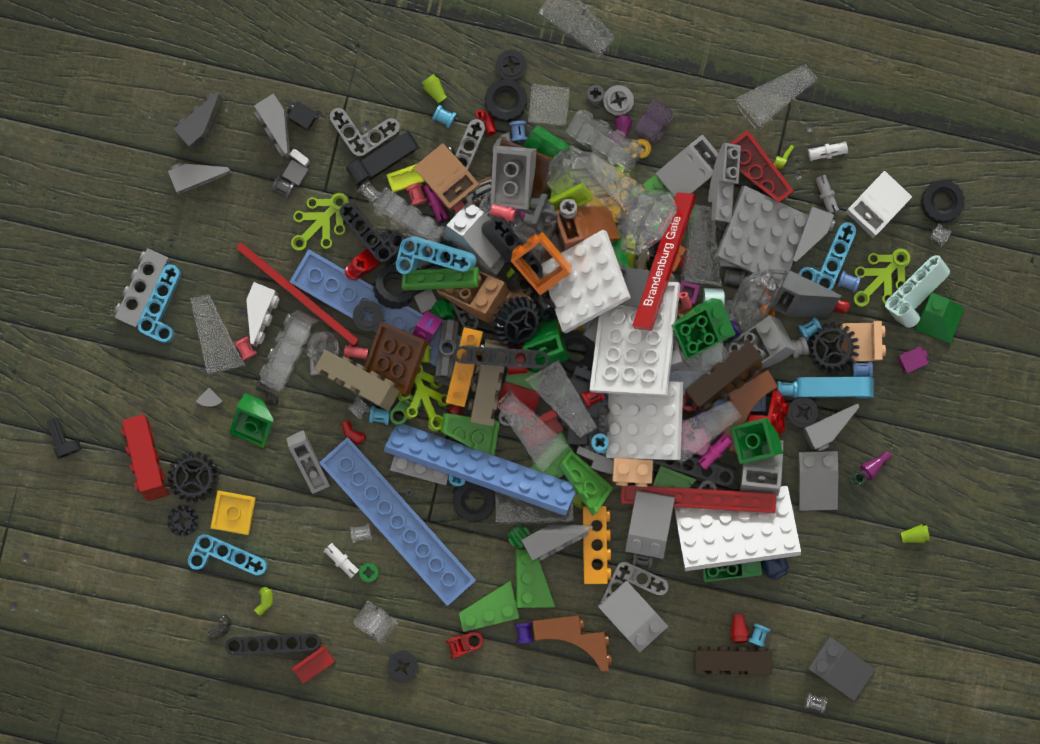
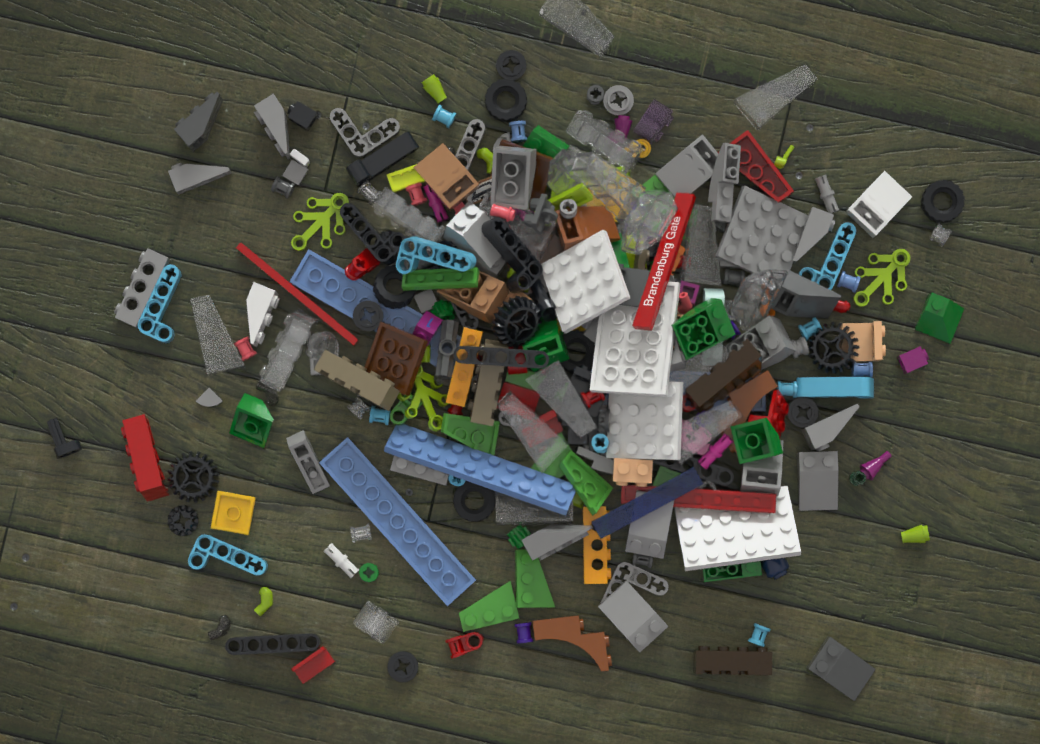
red arm [341,420,366,444] -> none
coral pin [344,344,368,361] -> none
red arm [475,110,496,136] -> none
orange window [511,232,572,295] -> none
clear plate [528,84,570,127] -> none
red cone [730,614,749,643] -> none
clear bush [804,692,827,714] -> none
white pin [808,141,848,161] -> none
light aqua beam [885,255,950,328] -> none
none -> lime arm [476,148,493,174]
none -> clear blue tile [591,467,703,540]

